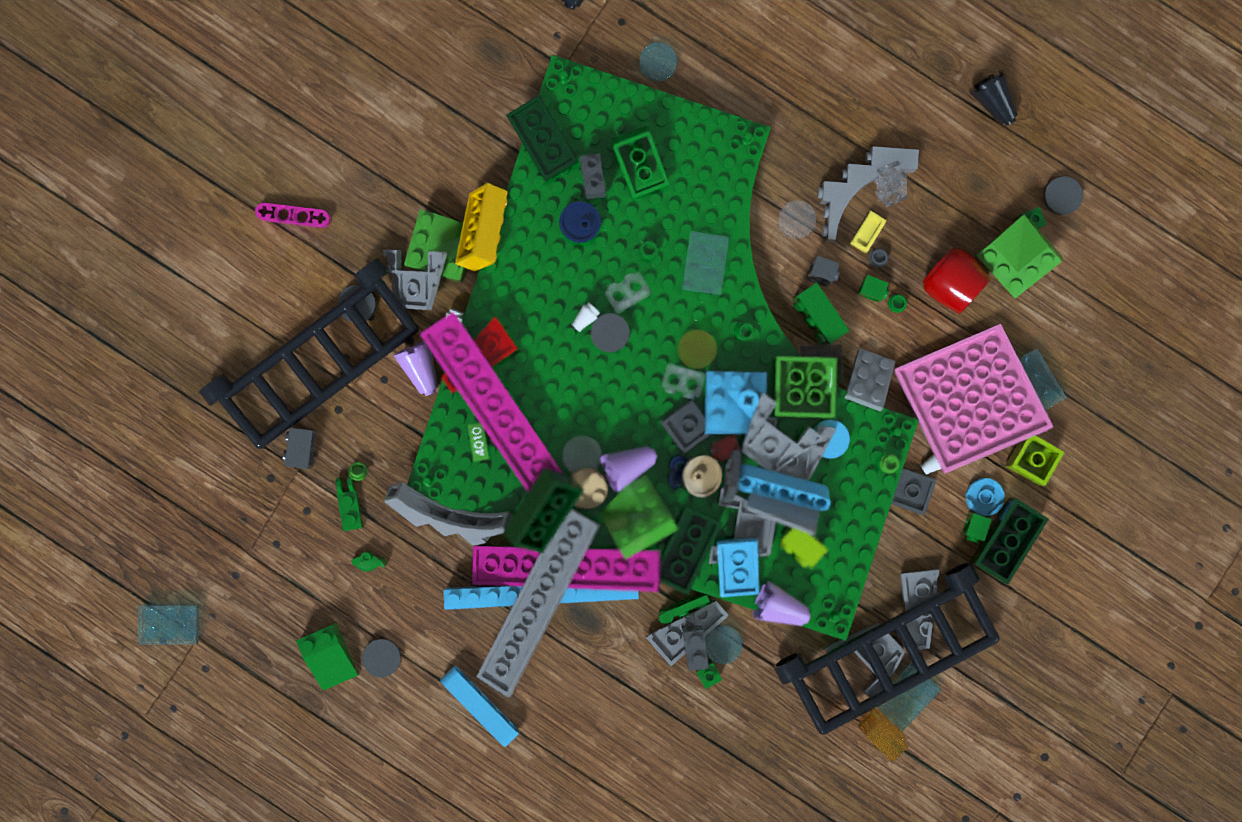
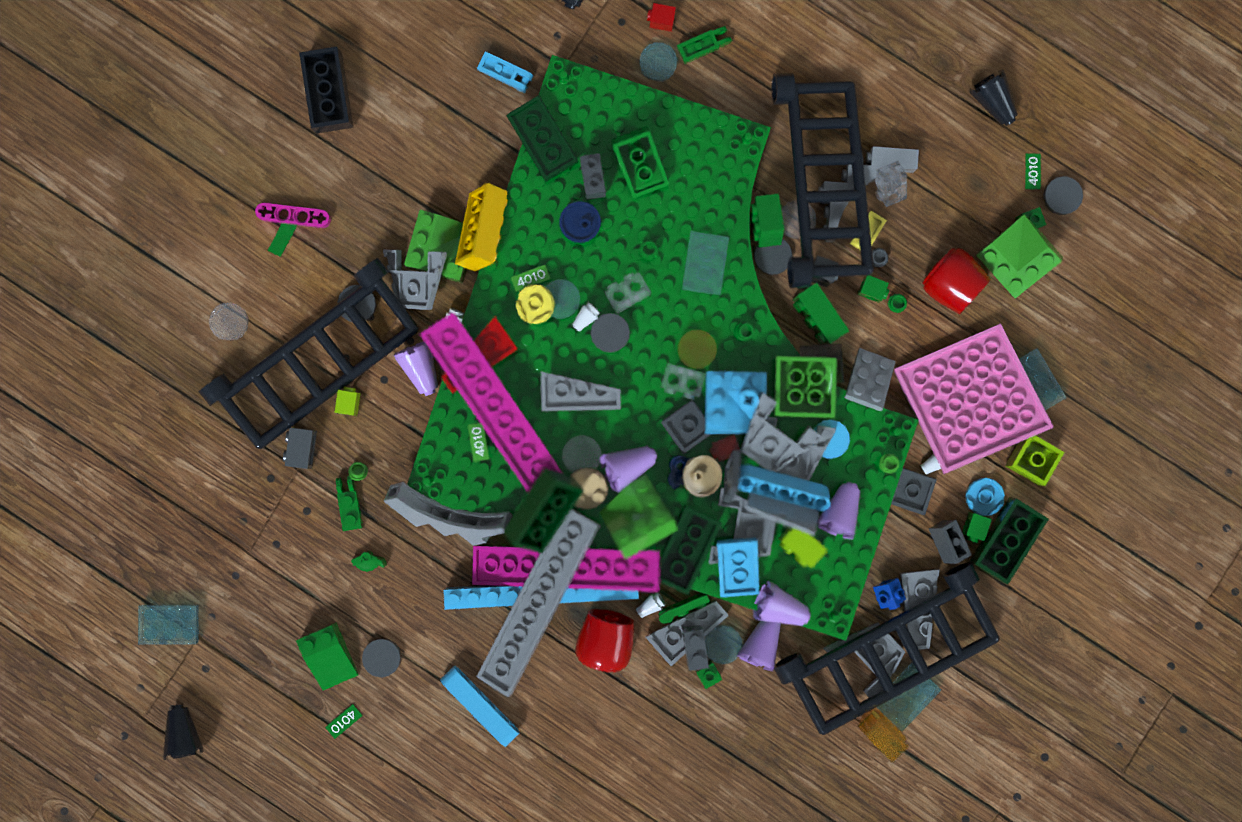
none -> black cone [163,704,204,760]
none -> clear tile [209,302,249,341]
none -> green sticker [267,223,297,257]
none -> black brick [299,47,354,134]
none -> green sticker [325,704,363,739]
none -> lime brick [334,387,361,416]
none -> medium azure plate [477,51,534,93]
none -> bright green sticker [511,265,551,292]
none -> light yellow tile [516,285,555,324]
none -> light grey wing [541,372,621,411]
none -> clear light blue tile [545,279,580,319]
none -> red piece [575,609,634,672]
none -> white cone [636,592,666,618]
none -> red brick [647,3,676,32]
none -> green hinge [677,26,732,64]
none -> lavender cone [737,620,781,671]
none -> green brick [750,194,784,248]
none -> dark grey tile [754,239,792,275]
none -> black fence [771,73,874,288]
none -> lavender cone [817,482,860,539]
none -> blue brick [873,578,906,610]
none -> dark grey brick [929,520,971,564]
none -> green sticker [1025,154,1041,189]

